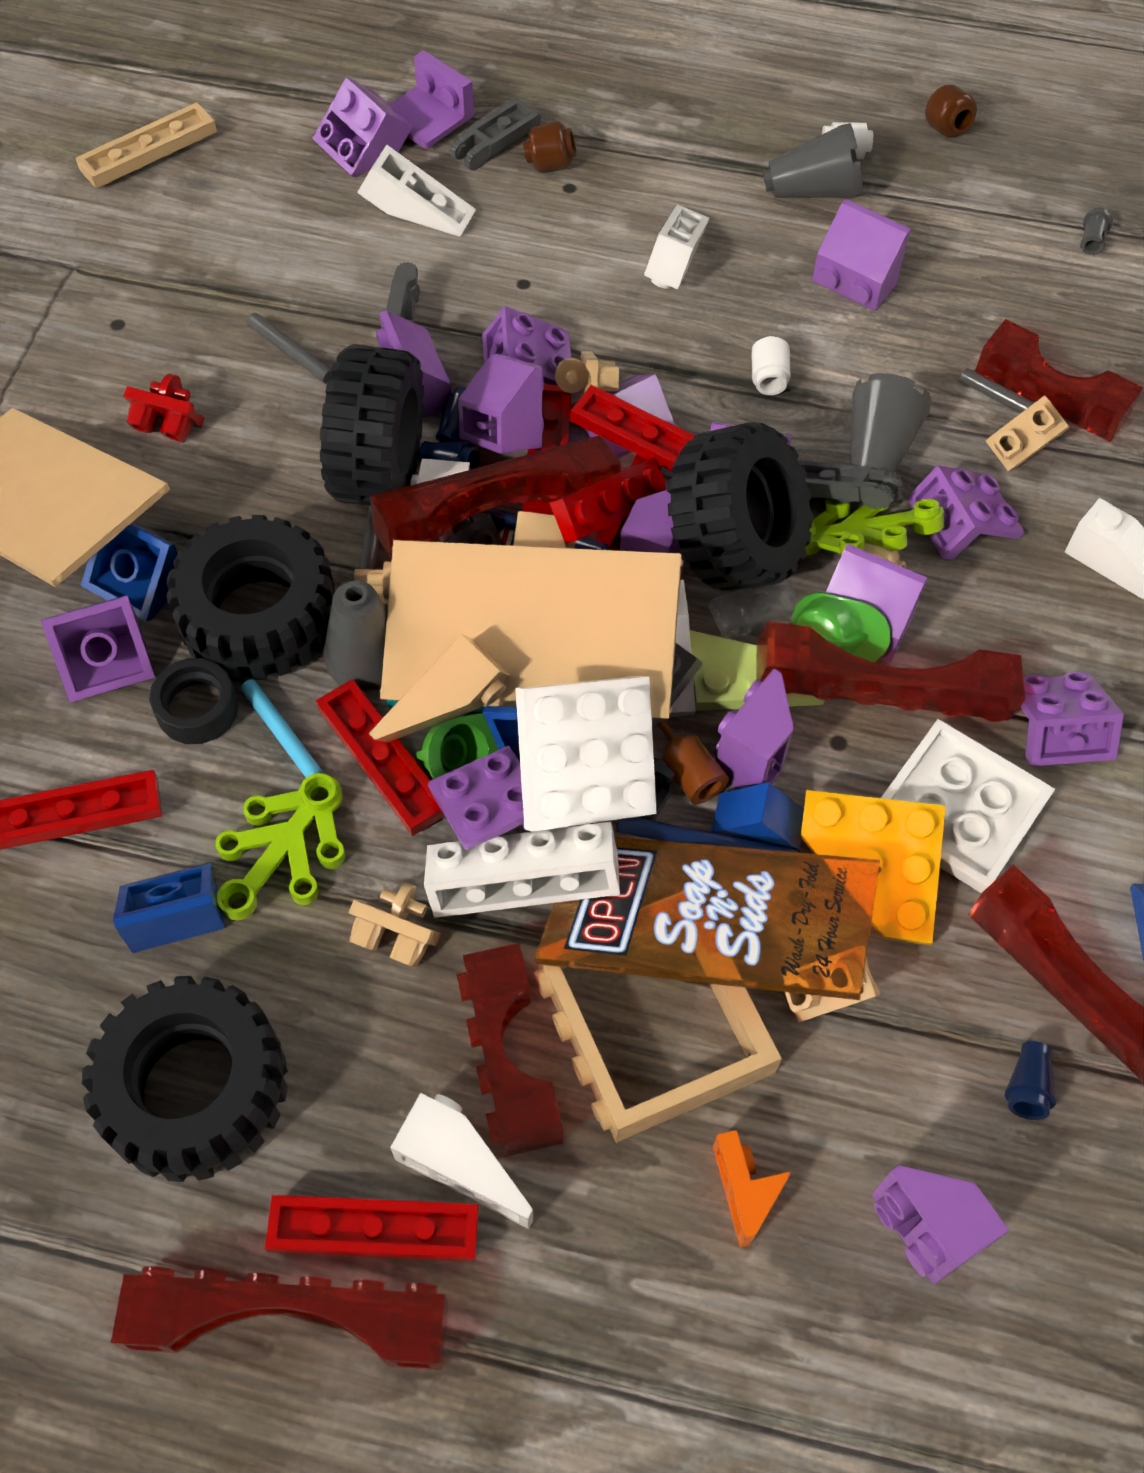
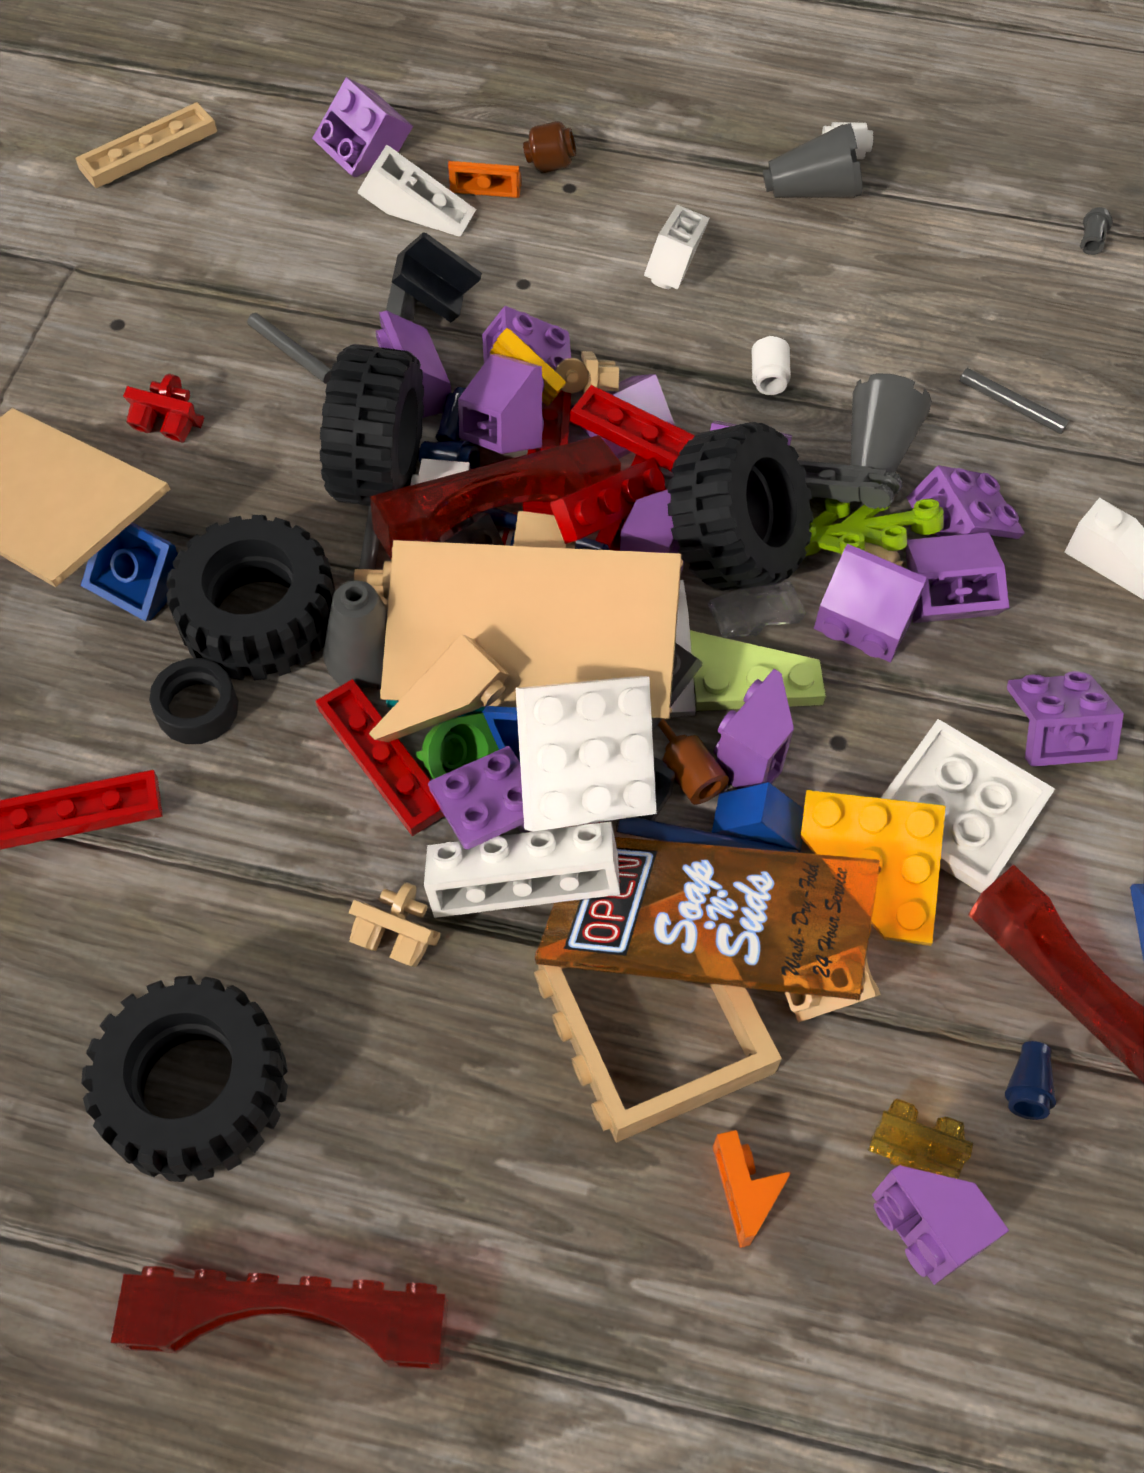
medium lavender slope [41,595,155,702] -> none
blue slope [113,862,225,953] -> none
lime plant [215,773,346,921] -> none
medium azure bar [241,679,324,778] -> none
red plate [265,1195,479,1262] -> none
medium lavender bracket [390,50,474,149] -> none
white slope [390,1093,533,1229] -> none
dark grey hinge [449,98,541,171] -> none
clear red arch [456,943,563,1157] -> none
clear red arch [756,621,1025,722] -> none
bright green piece [791,592,891,666] -> none
medium lavender slope [812,199,911,311] -> none
reddish brown head [925,85,977,138] -> none
clear red arch [975,319,1143,442] -> none
tan hips [985,396,1070,473] -> none
none -> black panel [392,232,482,323]
none -> orange slope [448,161,522,198]
none -> yellow tile [490,328,566,406]
none -> clear yellow hips [868,1099,973,1179]
none -> medium lavender slope [905,532,1009,623]

